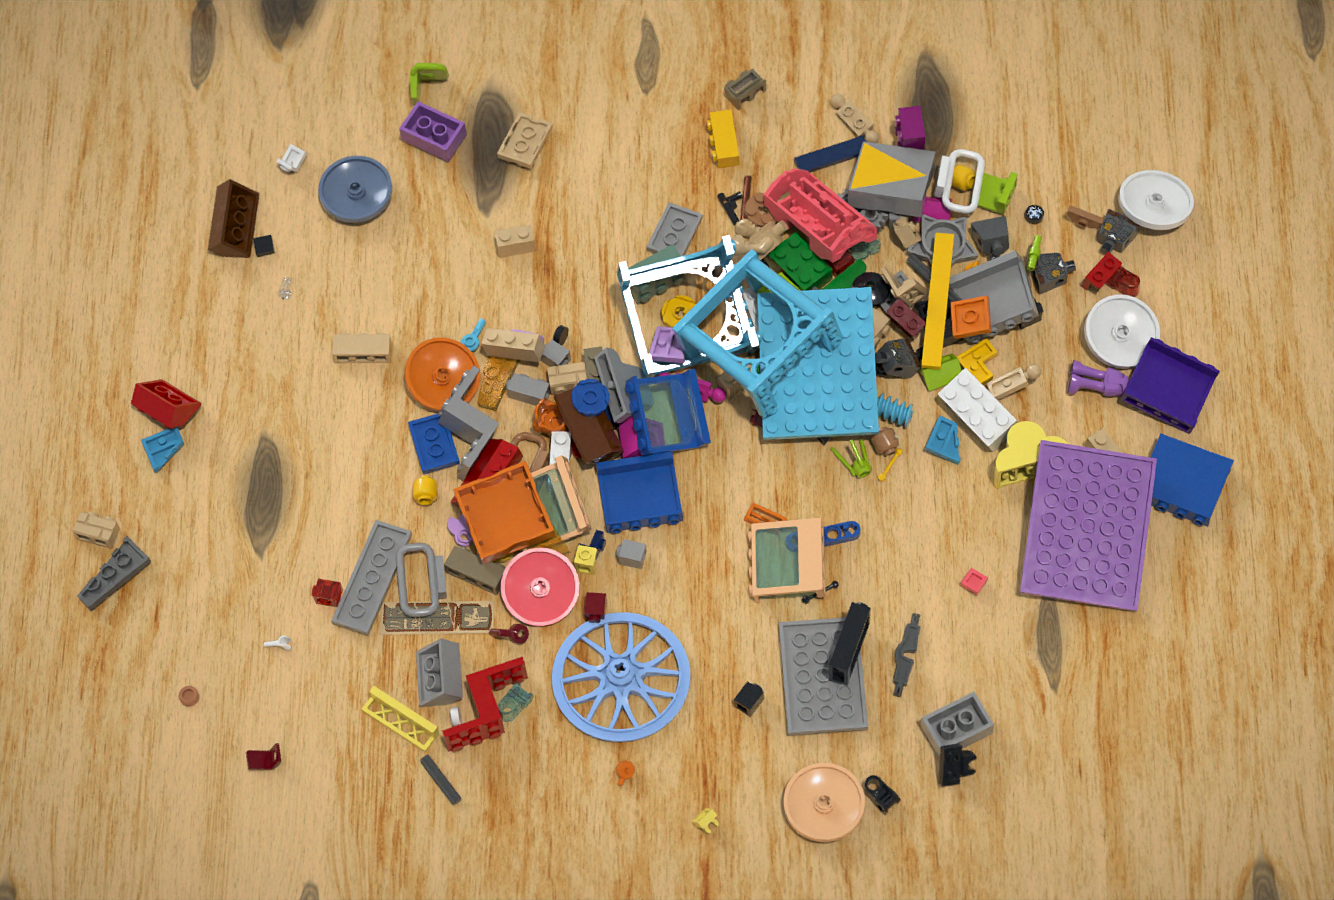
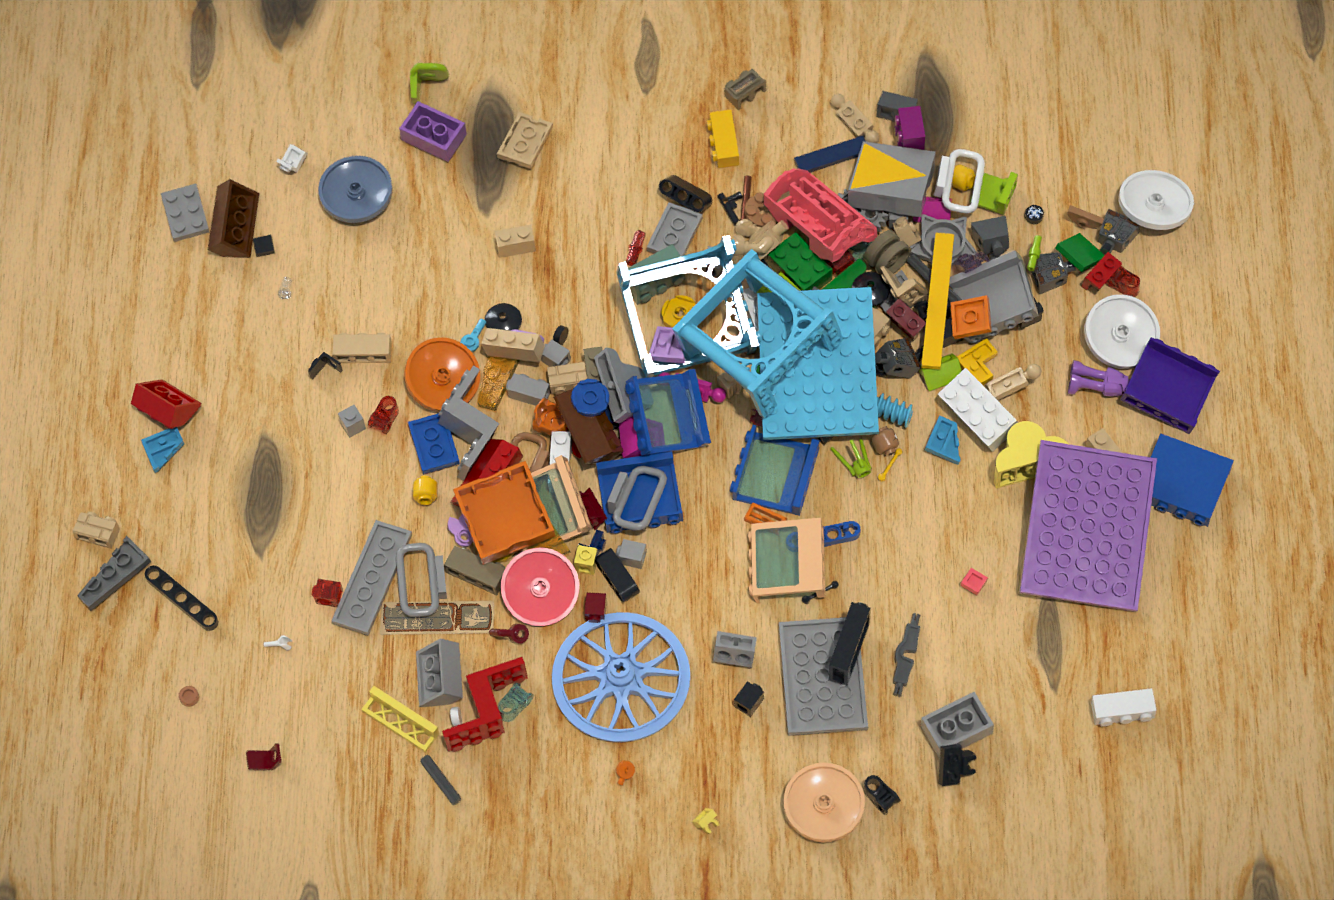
none -> black beam [145,565,219,631]
none -> light grey plate [161,184,210,242]
none -> black bracket [308,352,343,380]
none -> light grey brick [338,405,366,438]
none -> clear red piece [368,396,399,435]
none -> black dish [485,303,522,331]
none -> dark red hinge [579,487,607,530]
none -> black beam [595,548,640,603]
none -> light grey bar [607,466,667,531]
none -> clear red axle [625,230,646,266]
none -> black beam [659,175,712,212]
none -> light grey brick [713,631,757,668]
none -> clear light blue panel [730,425,820,516]
none -> dark tan wheel [864,230,911,275]
none -> dark grey hinge [876,91,918,122]
none -> plate [954,250,990,273]
none -> green tile [1055,233,1105,272]
none -> white brick [1091,689,1156,726]

